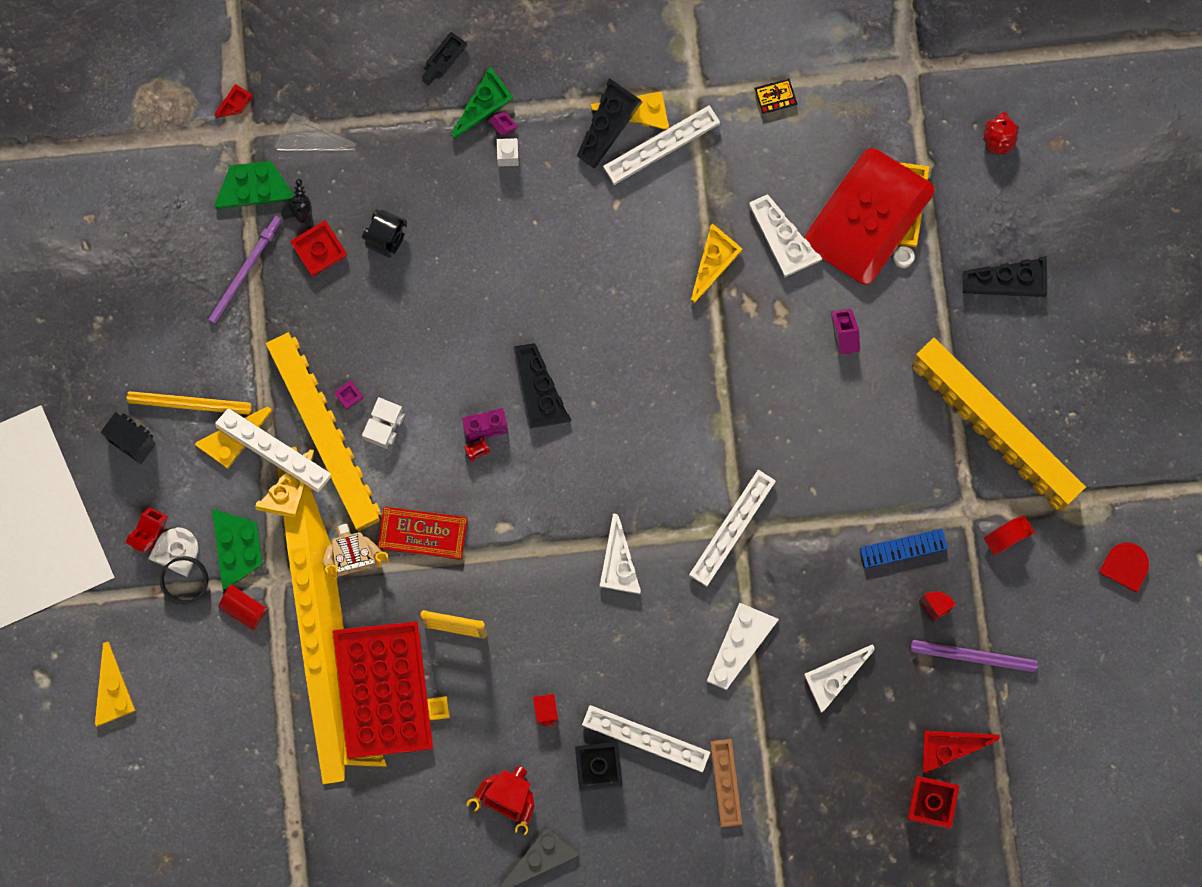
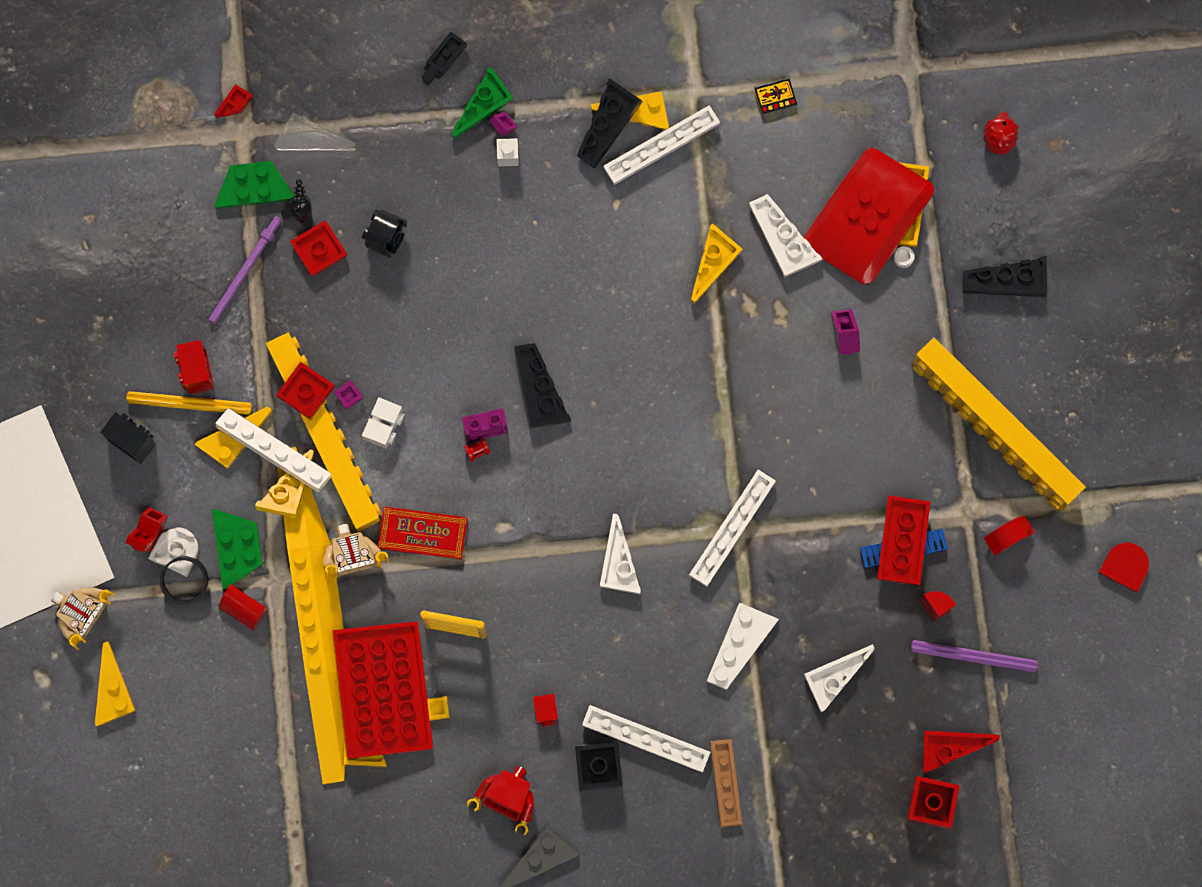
none -> torso [51,588,115,650]
none -> red brick [174,340,215,395]
none -> red tile [276,362,335,420]
none -> red plate [877,495,931,586]

